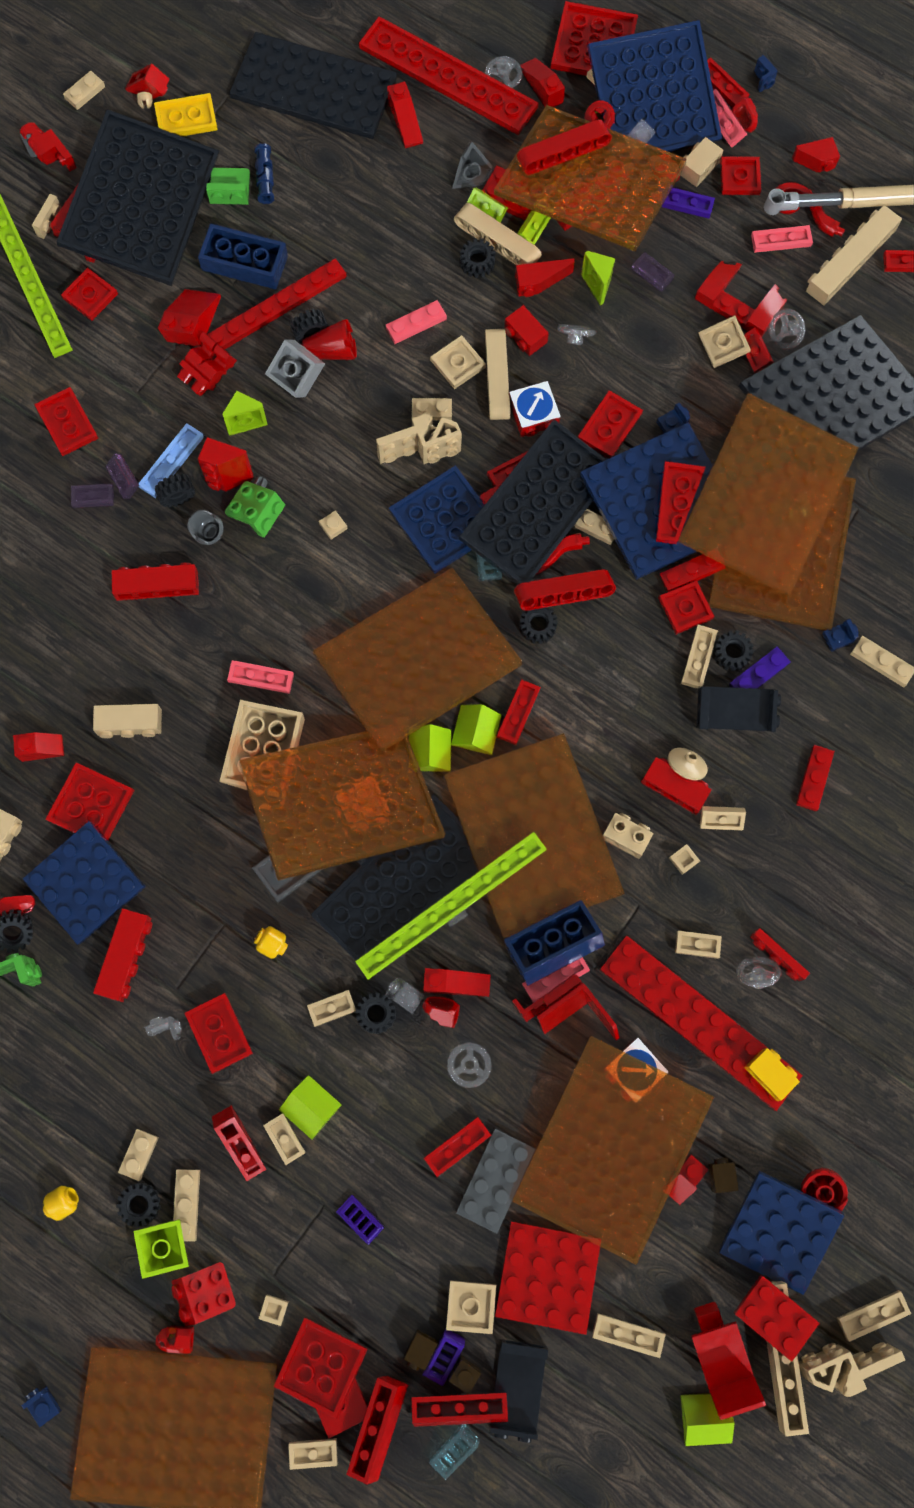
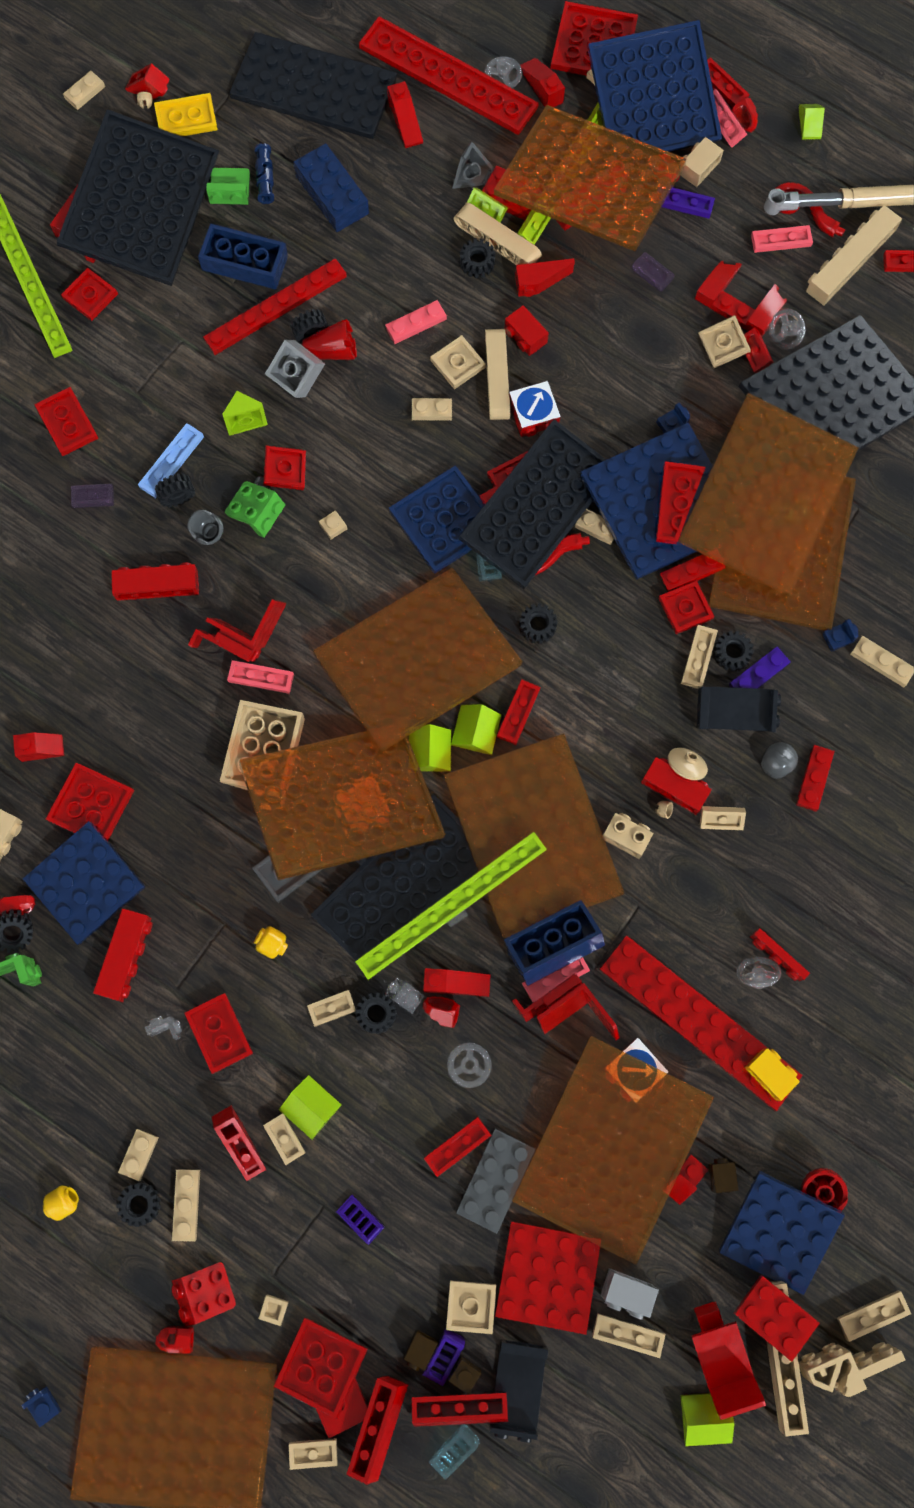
red plate [20,122,76,172] -> none
tan plate [32,194,61,239] -> none
tan brick [93,704,162,738] -> none
clear purple plate [105,454,139,499] -> none
lime slope [134,1219,189,1279] -> none
red slope [158,289,221,347] -> none
red hips [177,331,237,396] -> none
red slope [198,437,254,491] -> none
tan piece [376,414,462,464] -> none
red beam [514,569,616,611] -> none
red beam [517,120,612,175] -> none
clear piece [557,324,596,345] -> none
red plate [578,390,643,459] -> none
lime slope [581,251,615,305] -> none
red gear [585,100,616,130] -> none
clear bracket [625,118,656,152] -> none
tan plate [669,844,700,875] -> none
tan plate [675,931,722,959] -> none
red plate [720,157,761,195] -> none
dark blue bracket [754,55,778,92] -> none
red slope [792,137,840,173] -> none
none -> red piece [188,599,286,662]
none -> red plate [263,445,306,490]
none -> dark blue brick [293,143,369,232]
none -> light grey brick [600,1268,659,1320]
none -> tan hinge [655,801,673,819]
none -> dark grey hair [761,742,798,779]
none -> lime slope [799,104,825,140]

